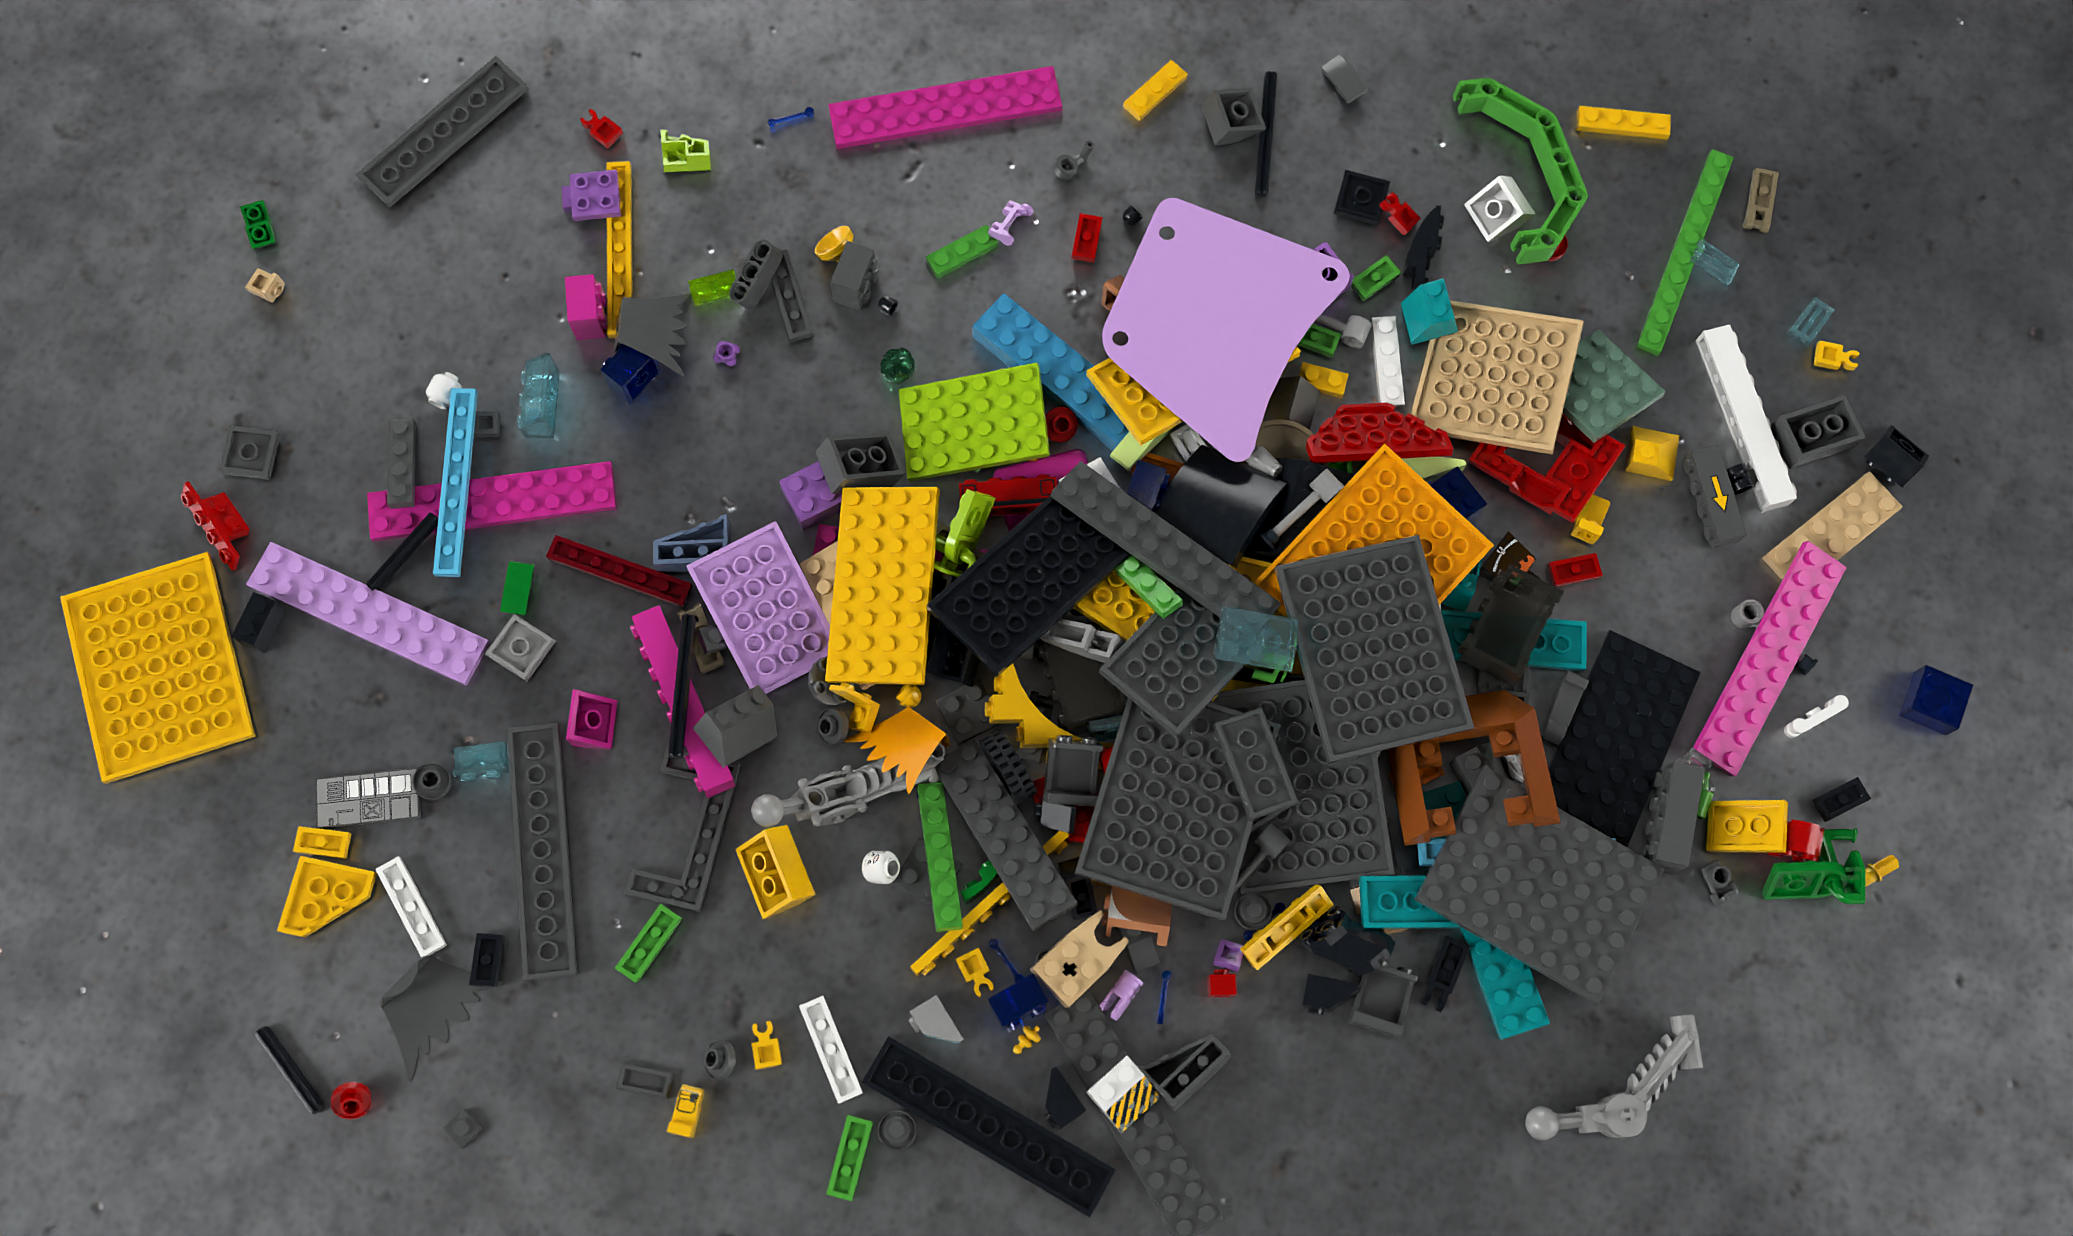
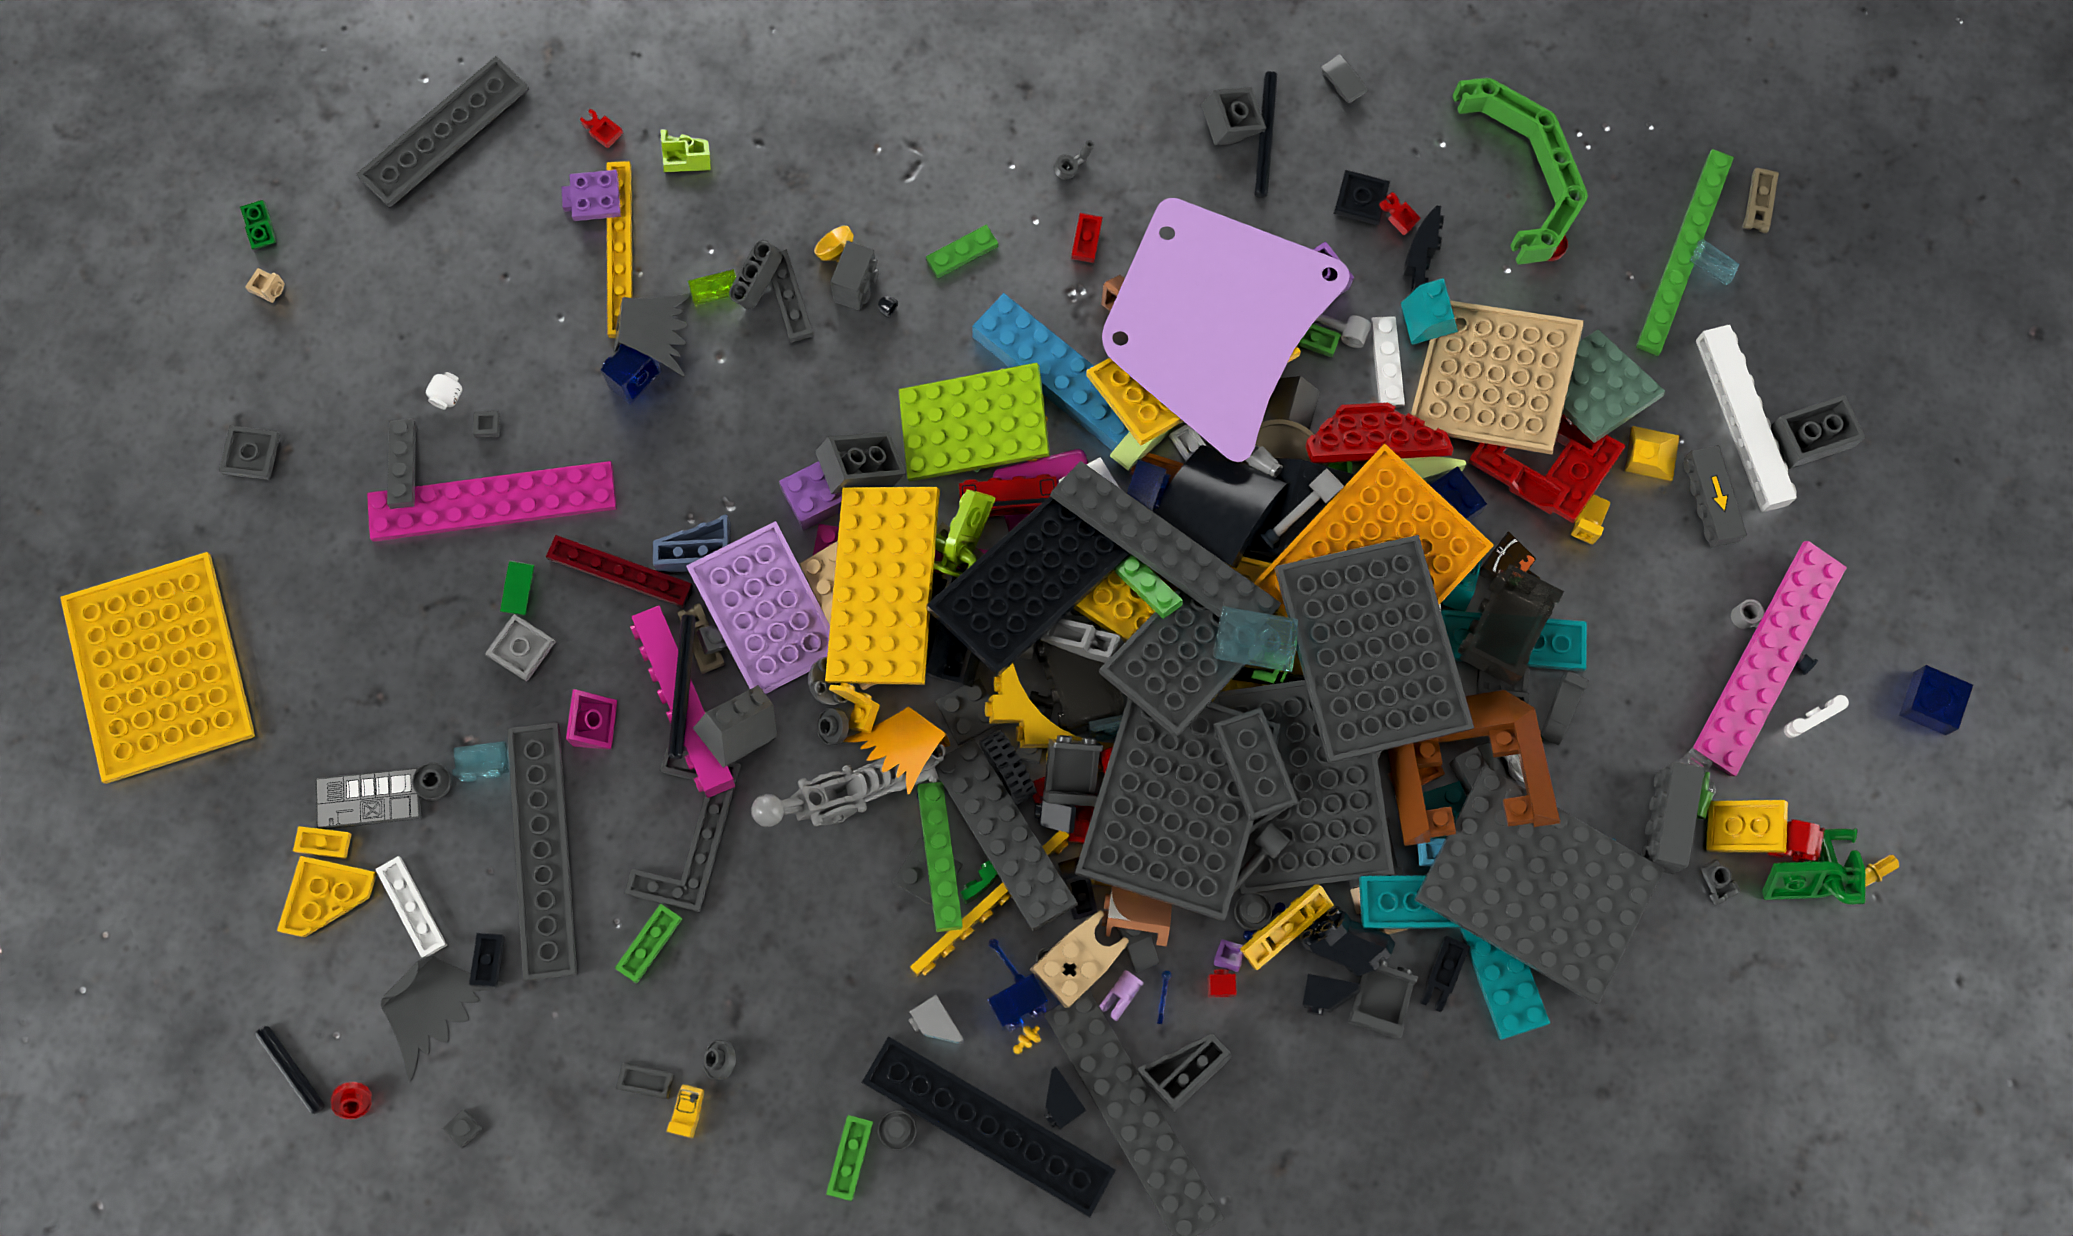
red bracket [181,481,250,571] -> none
black brick [231,592,286,653] -> none
lavender plate [246,542,490,686] -> none
black axle [366,512,438,591] -> none
medium azure plate [433,388,478,577] -> none
clear light blue slope [517,353,560,439] -> none
dark pink brick [565,274,607,340] -> none
medium lavender plate [713,341,740,366] -> none
yellow slope [735,825,815,919] -> none
yellow plate [751,1021,783,1070] -> none
clear blue hinge [767,107,814,127] -> none
white plate [799,996,863,1104] -> none
dark pink plate [828,66,1062,149] -> none
white head [862,850,900,884] -> none
clear green hair [880,348,916,384] -> none
yellow plate [896,684,921,708] -> none
yellow plate [956,947,994,997] -> none
lavender piece [988,201,1033,246] -> none
red plate [1045,407,1078,443] -> none
slope [1086,1056,1160,1133] -> none
black hinge [1122,205,1143,226] -> none
yellow plate [1123,59,1188,121] -> none
yellow plate [1299,362,1349,399] -> none
bright green plate [1350,255,1401,302] -> none
white slope [1464,176,1535,242] -> none
light grey piece [1525,1015,1703,1141] -> none
red plate [1547,553,1603,588] -> none
black plate [1548,630,1701,847] -> none
yellow plate [1576,106,1671,140] -> none
black wheel [1727,463,1755,495] -> none
tan plate [1762,471,1903,580] -> none
clear light blue tile [1787,297,1834,347] -> none
black plate [1812,777,1871,822] -> none
yellow plate [1814,340,1859,371] -> none
black slope [1864,425,1929,488] -> none

